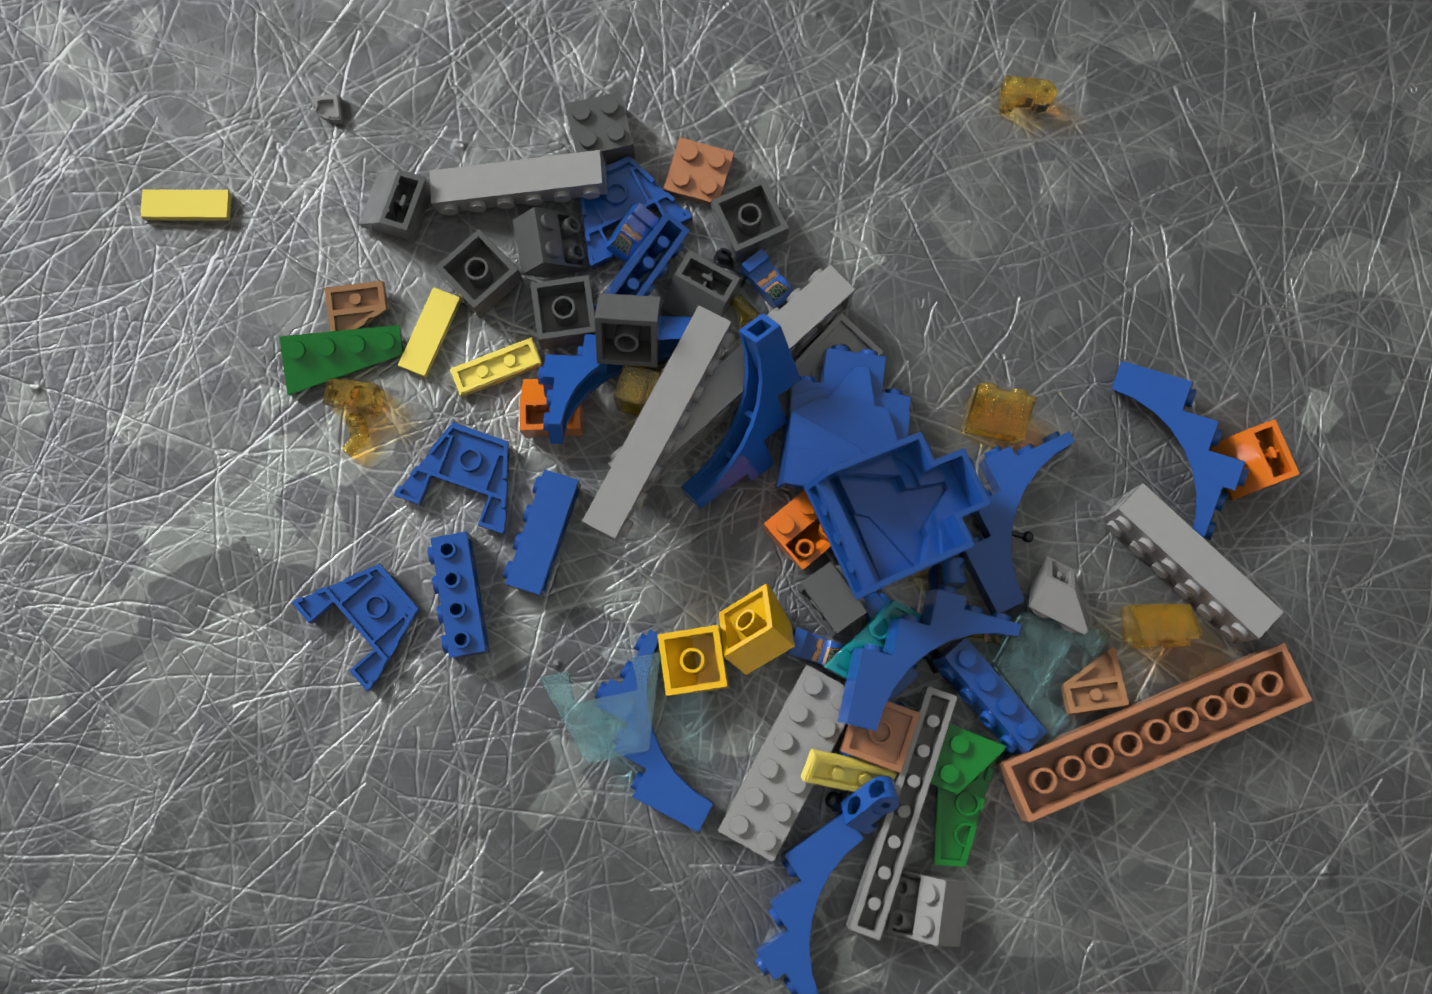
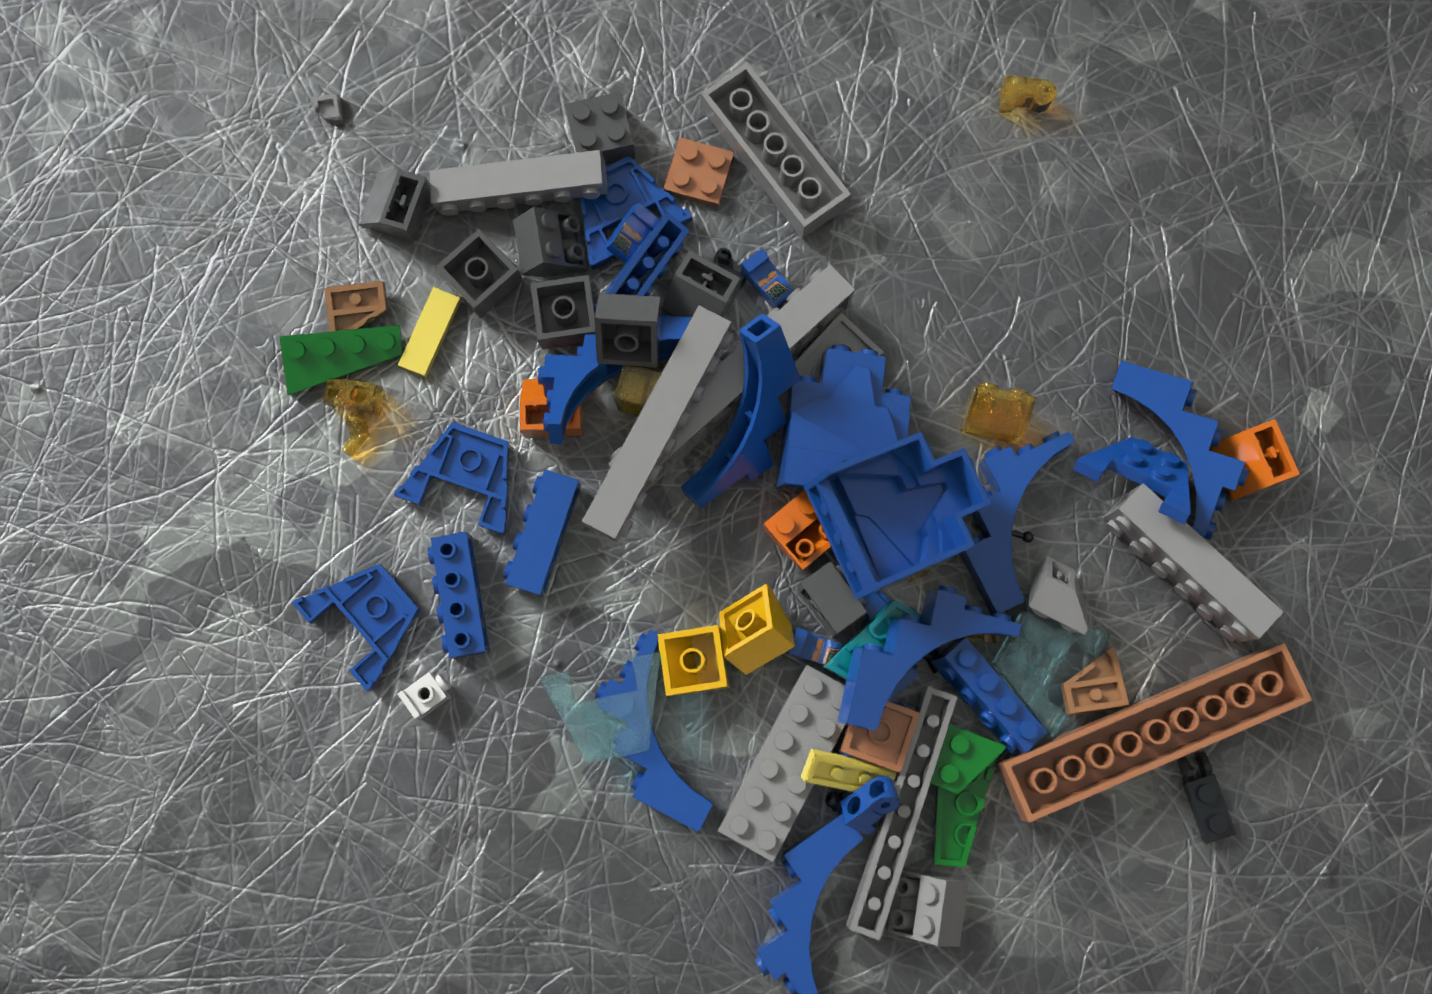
light yellow tile [140,190,232,221] -> none
light yellow tile [450,337,543,397] -> none
dark grey brick [711,178,789,263] -> none
clear yellow arm [731,294,759,330] -> none
blue leg [927,558,966,590] -> none
clear yellow slope [1120,604,1203,649] -> none
none -> white brick [398,672,451,719]
none -> light grey brick [701,62,851,239]
none -> blue wing [1073,437,1190,524]
none -> black hinge [1177,751,1236,844]

